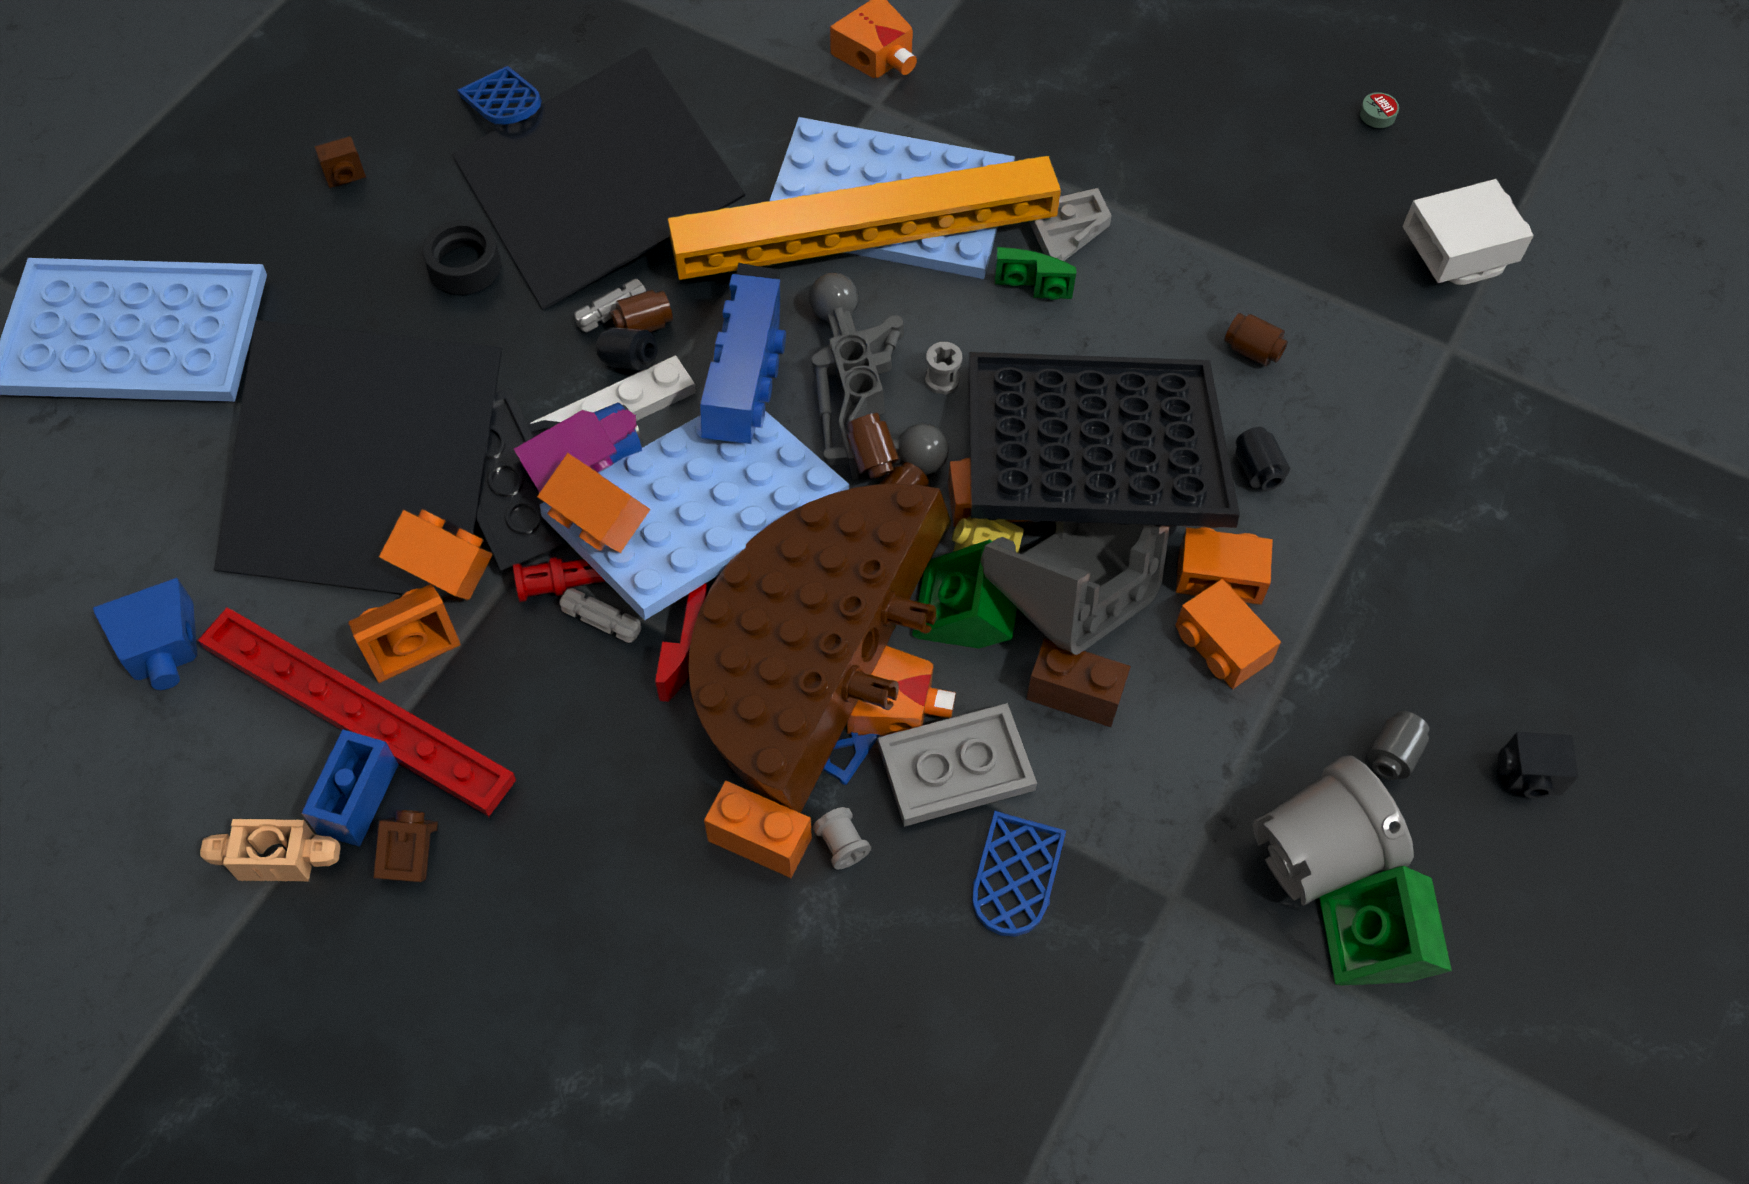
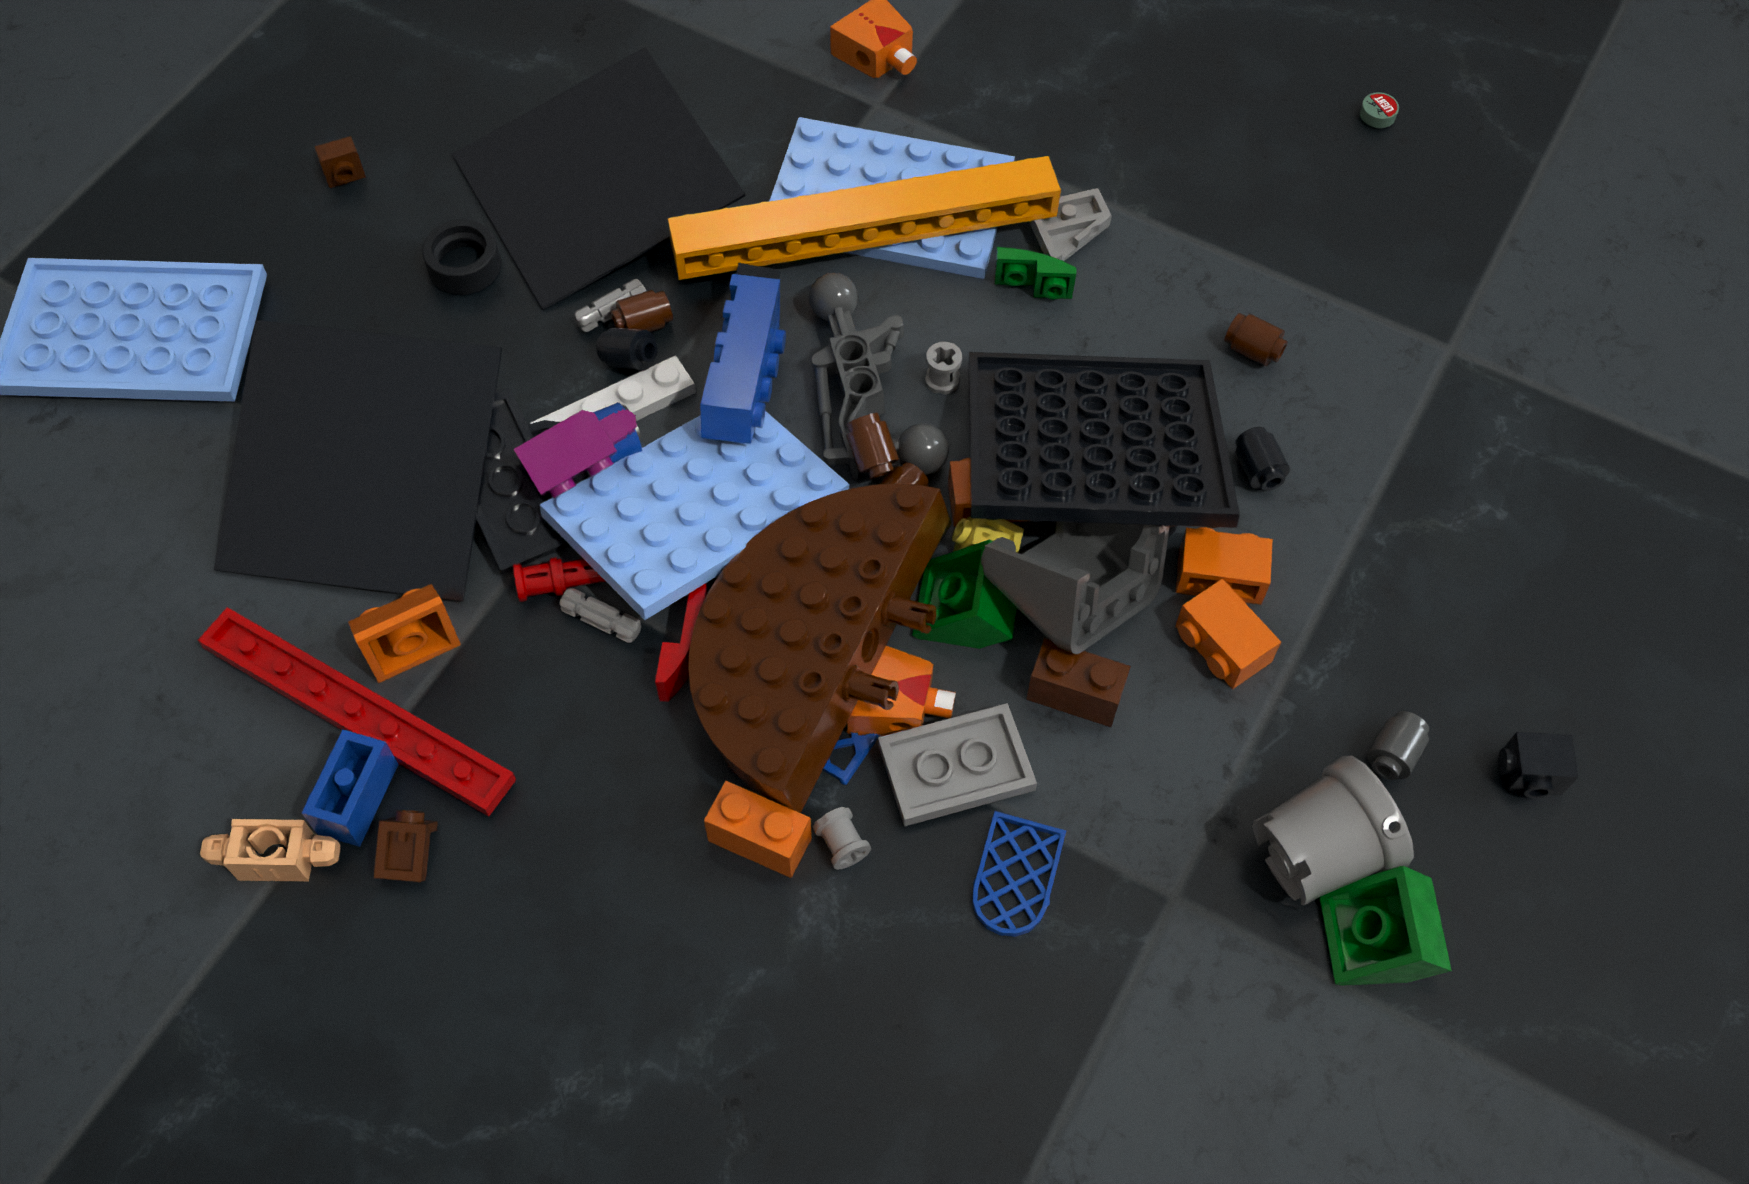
blue torso [93,578,198,690] -> none
orange brick [379,509,493,600] -> none
blue window [457,66,542,125] -> none
orange brick [537,453,651,553] -> none
white brick [1402,179,1534,285] -> none

